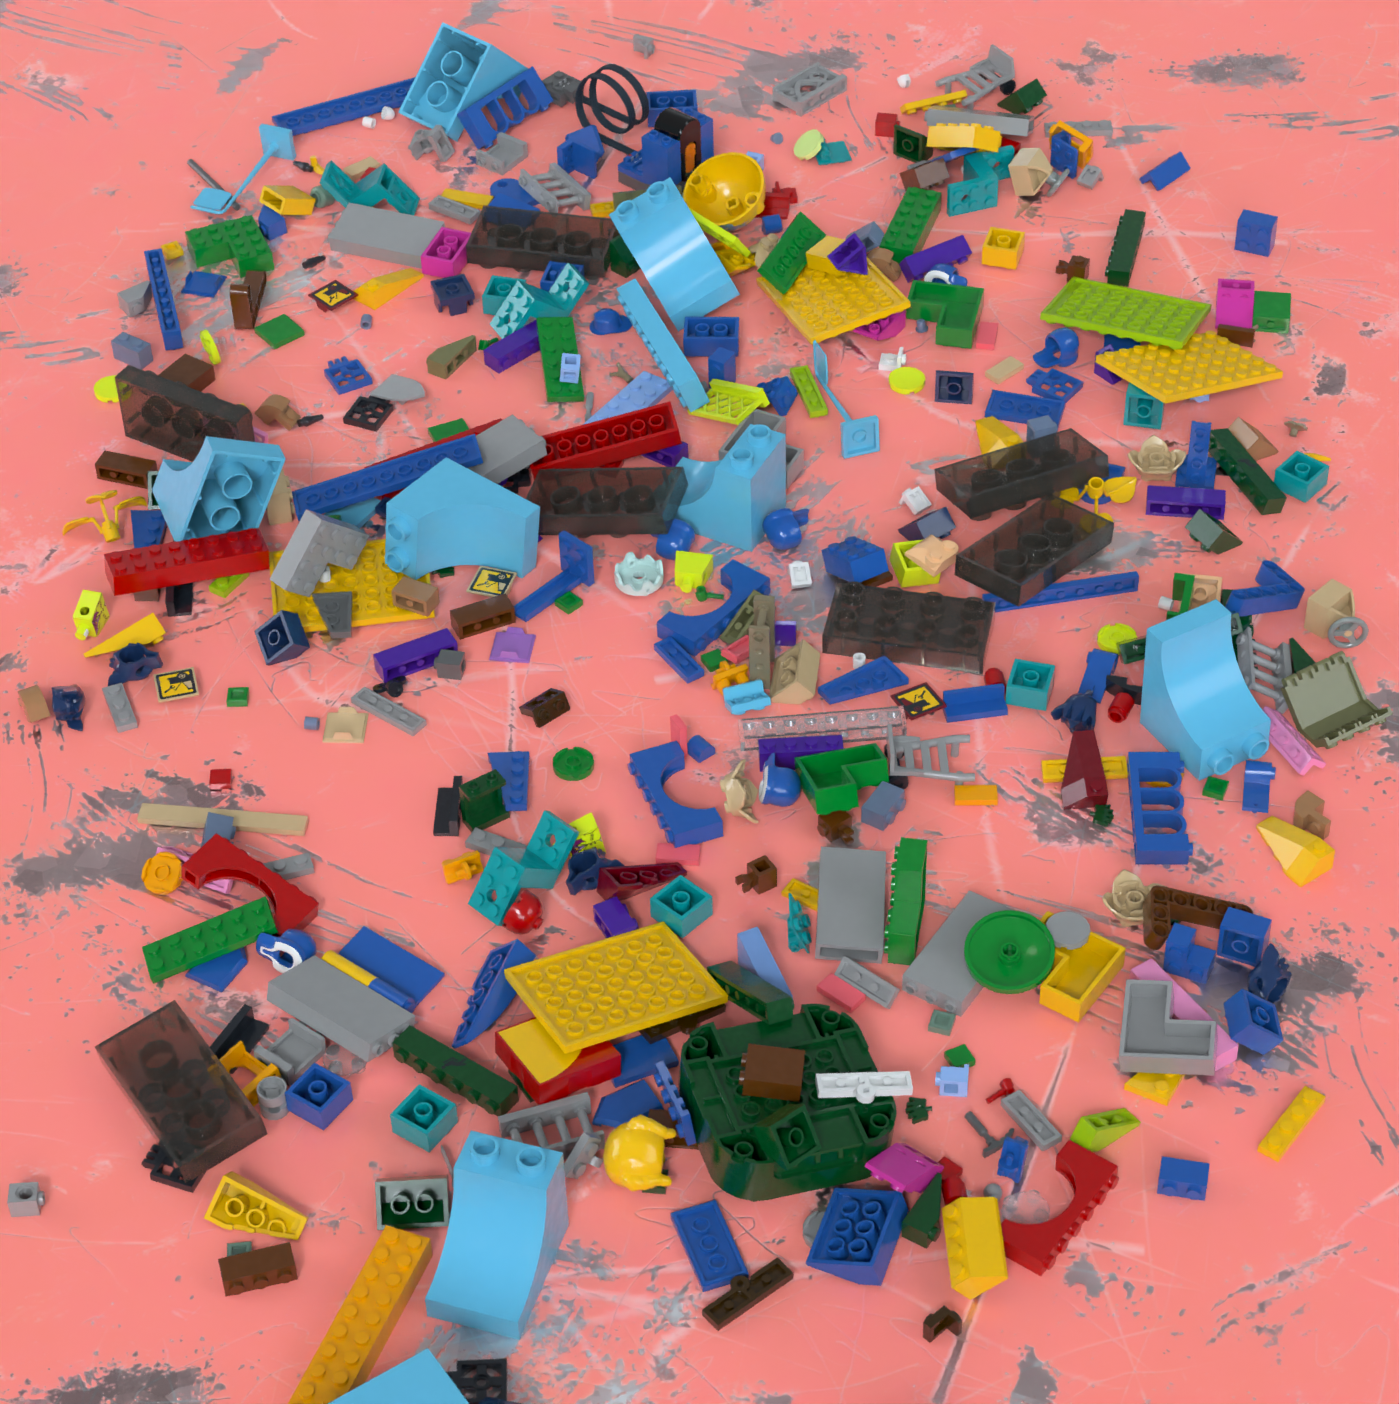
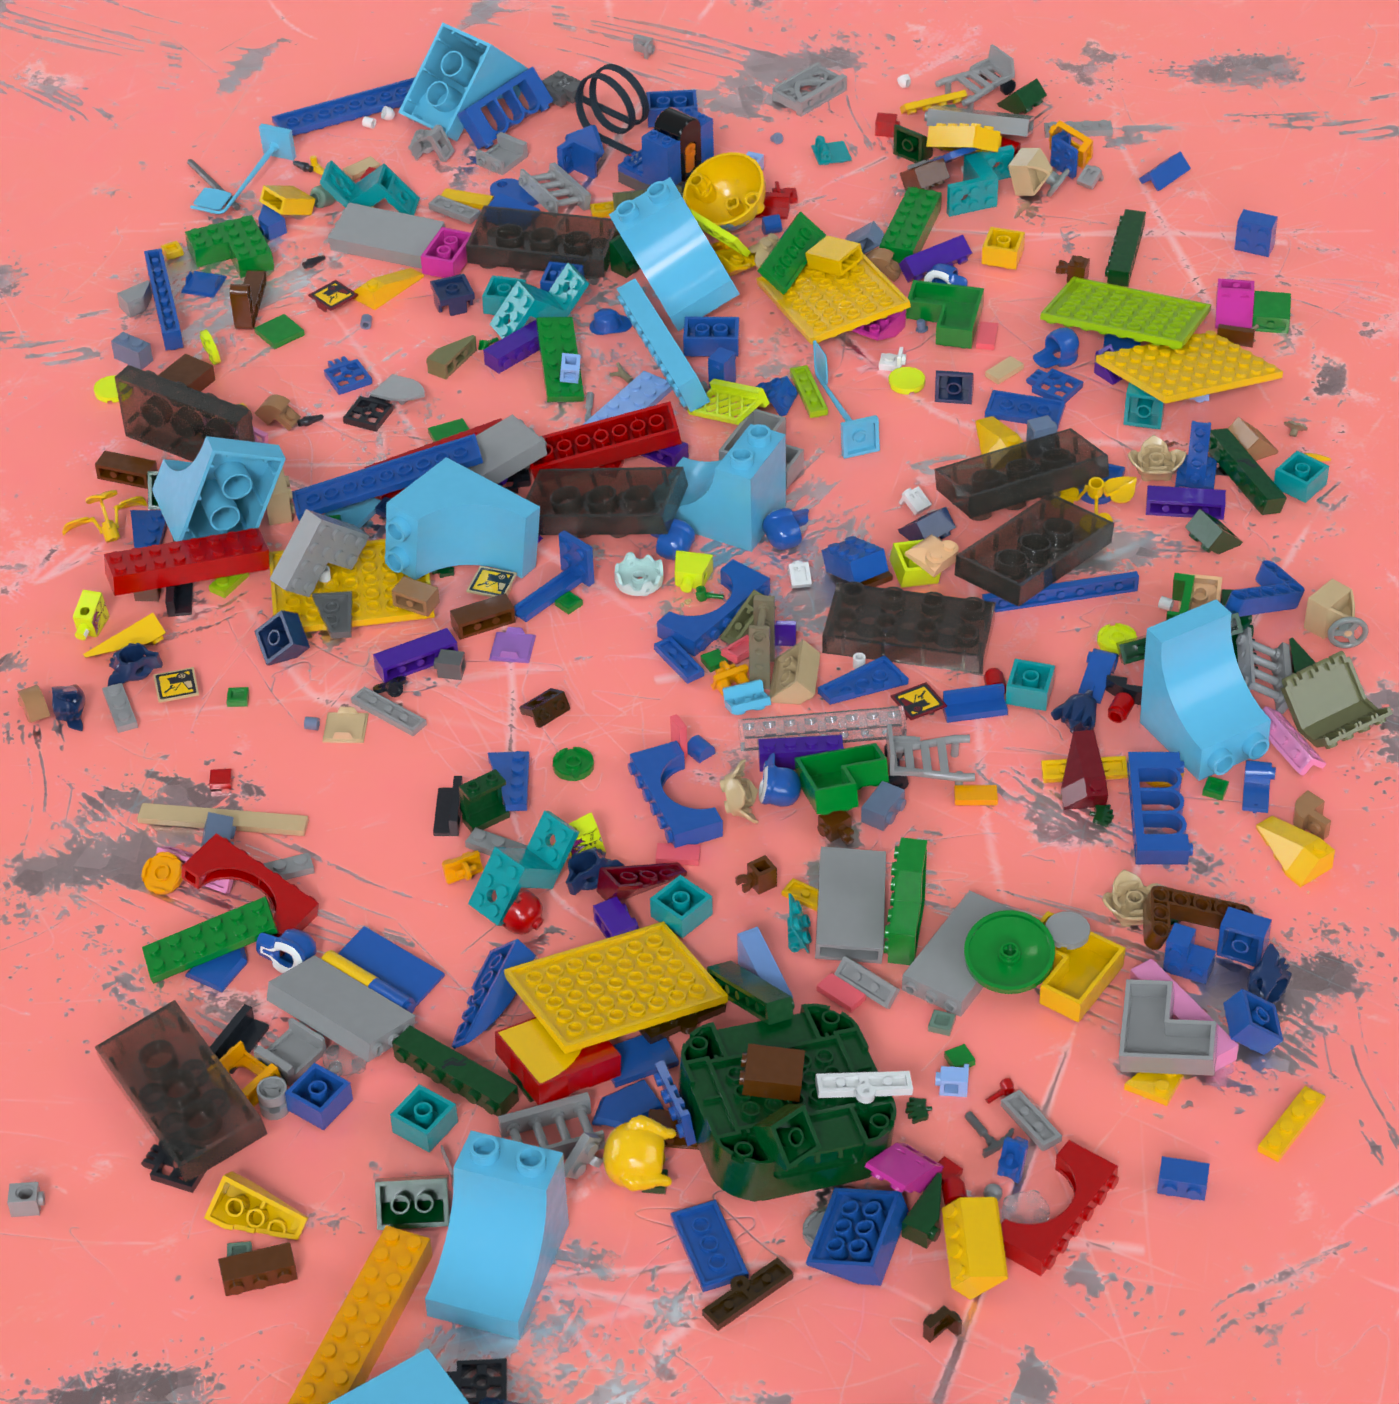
yellowish green tile [794,129,824,160] -> none
dark purple slope [827,233,868,275] -> none
lime slope [1070,1108,1141,1152] -> none

